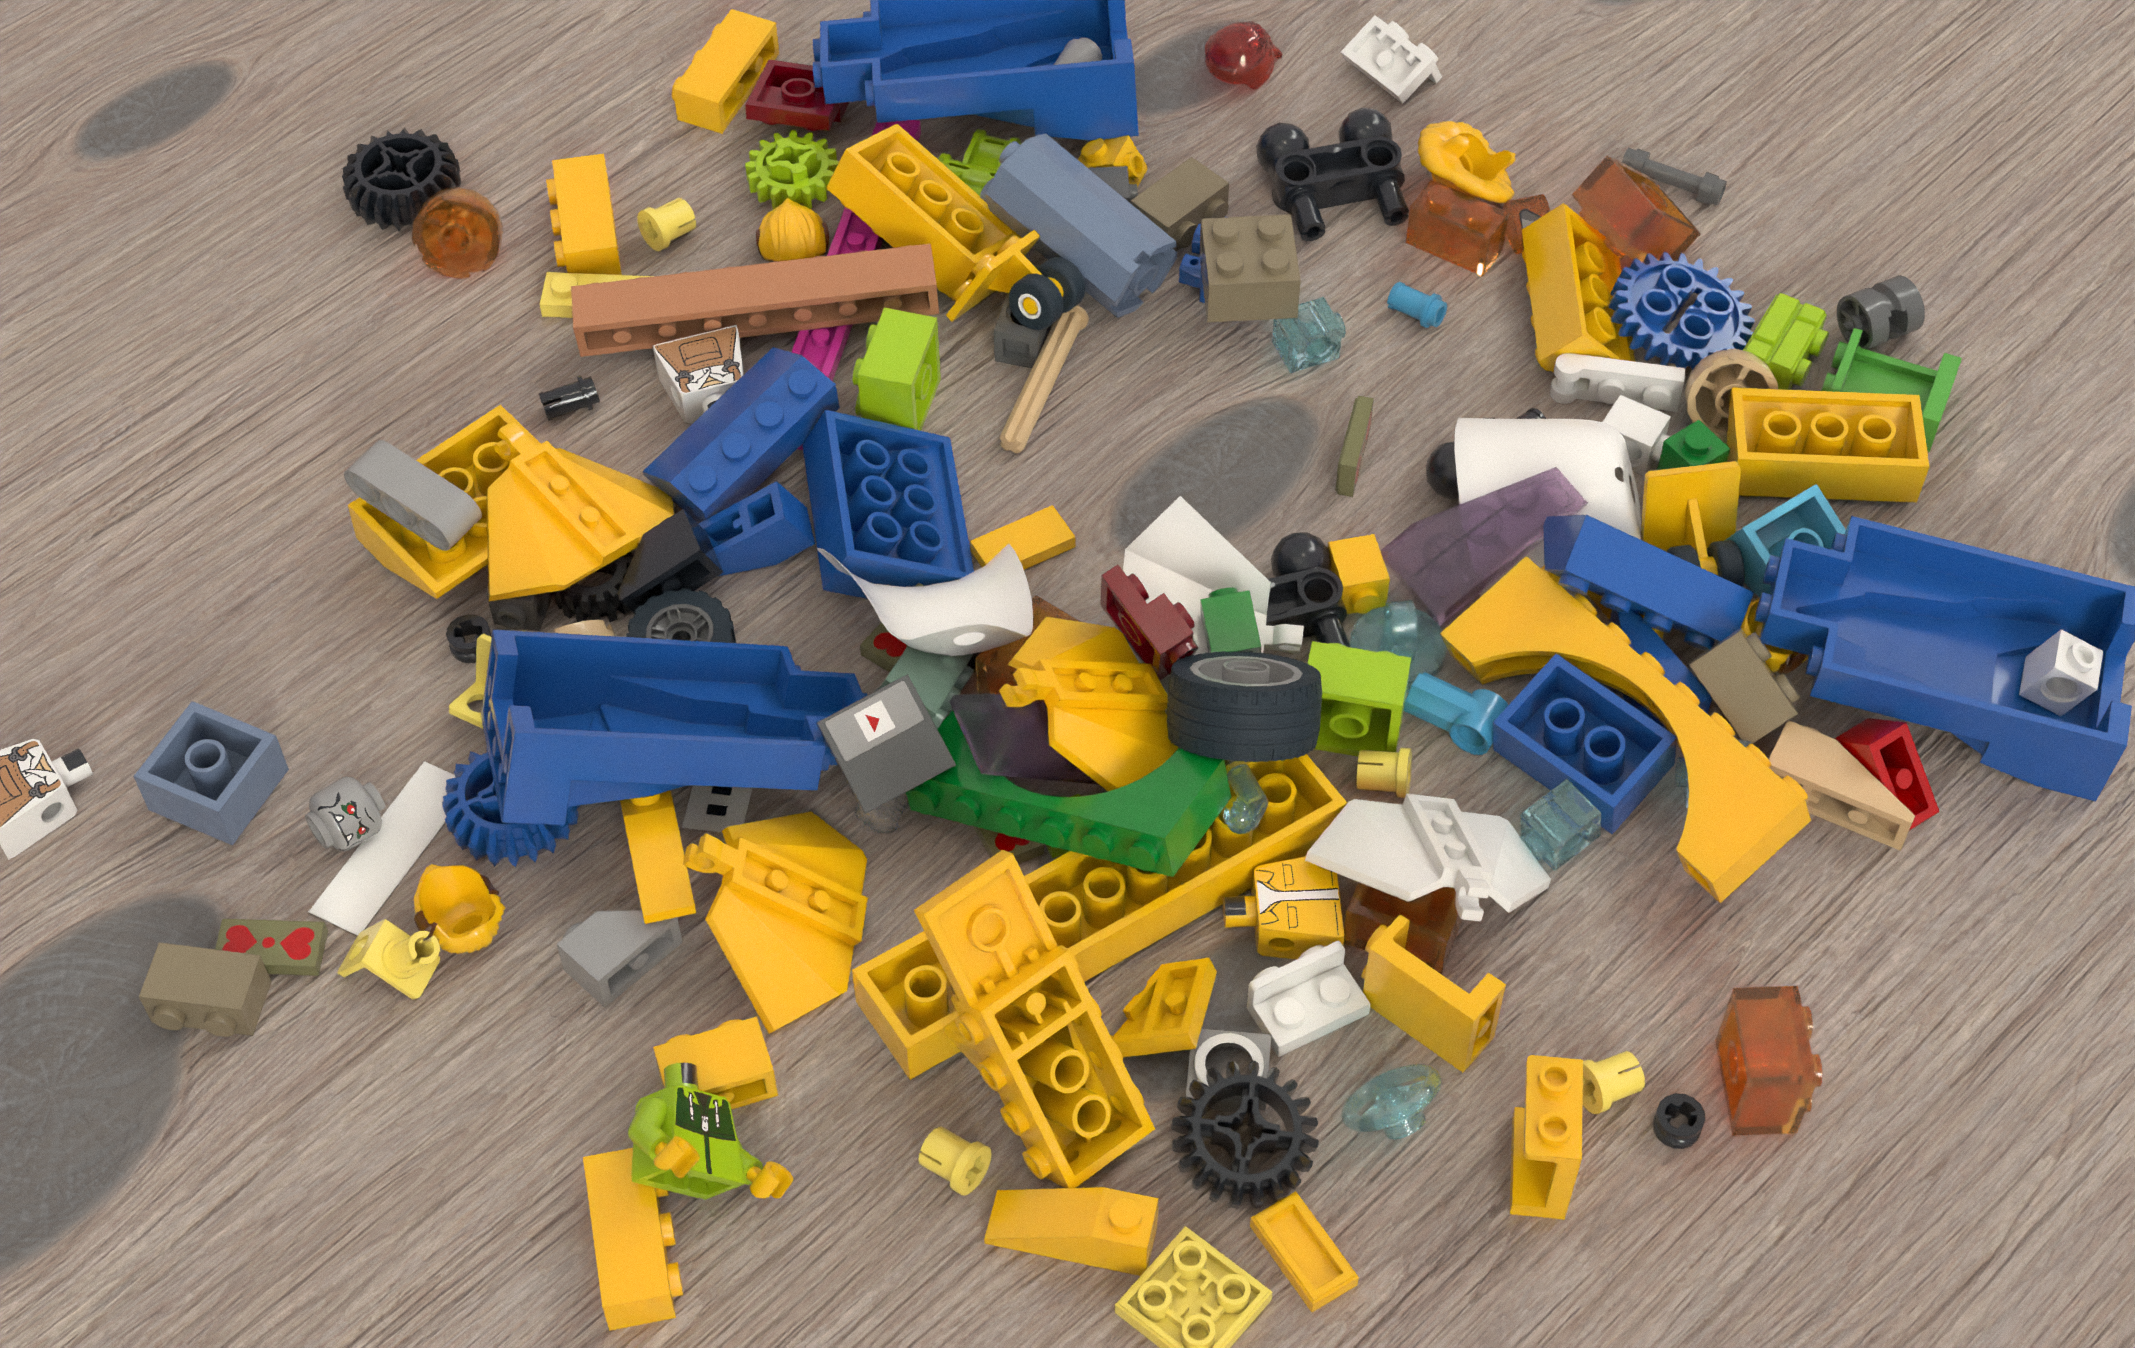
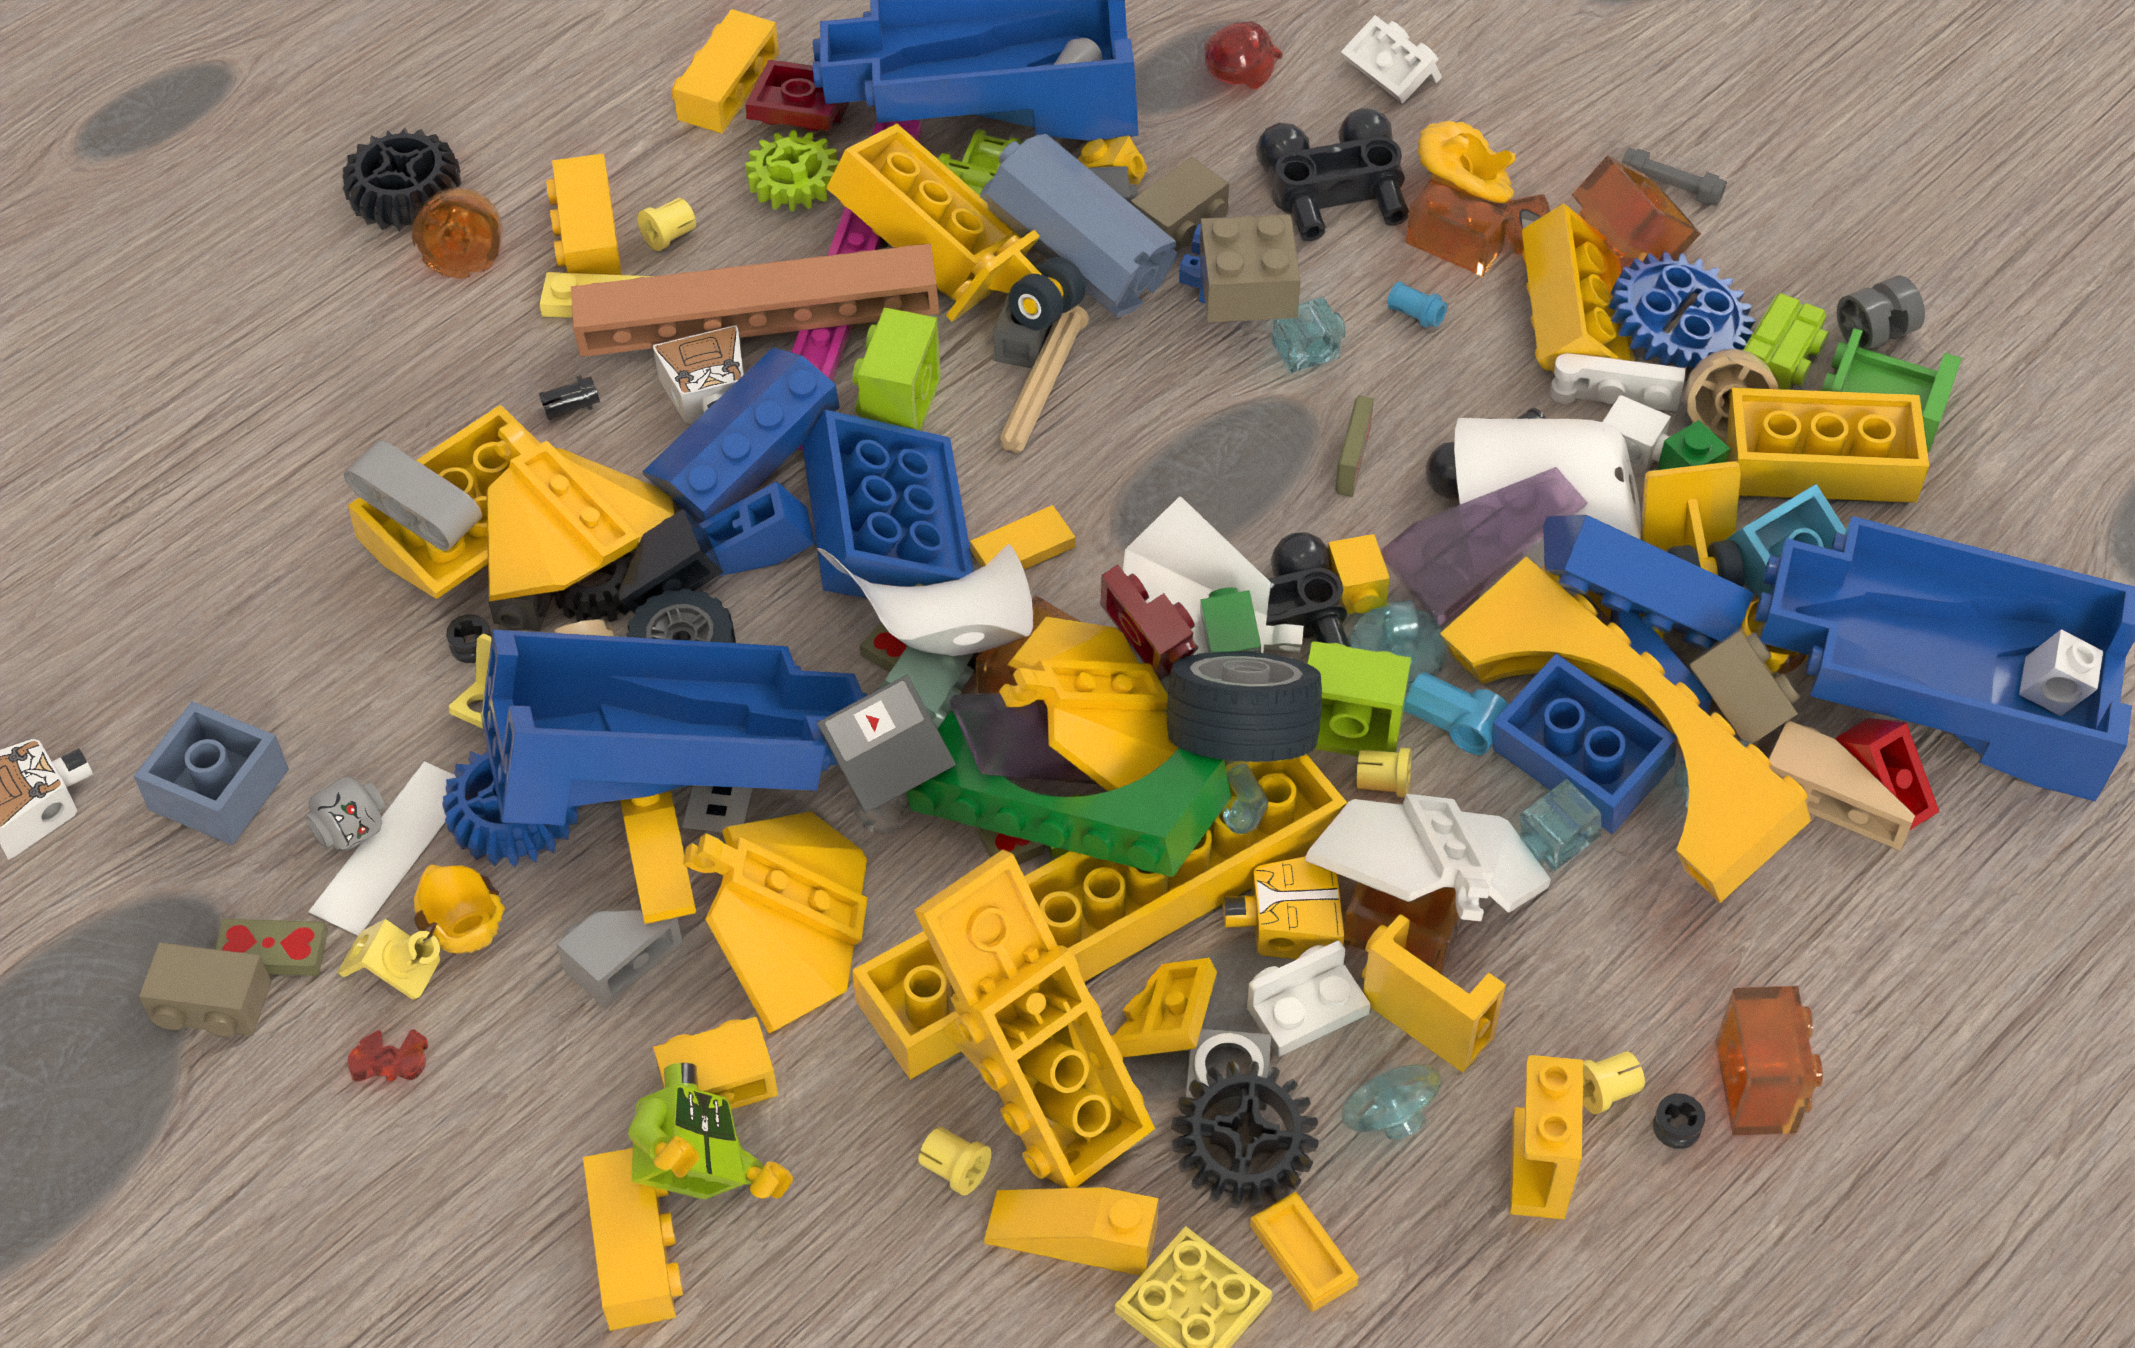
yellow hair [755,198,829,262] -> none
none -> clear red piece [348,1029,429,1082]

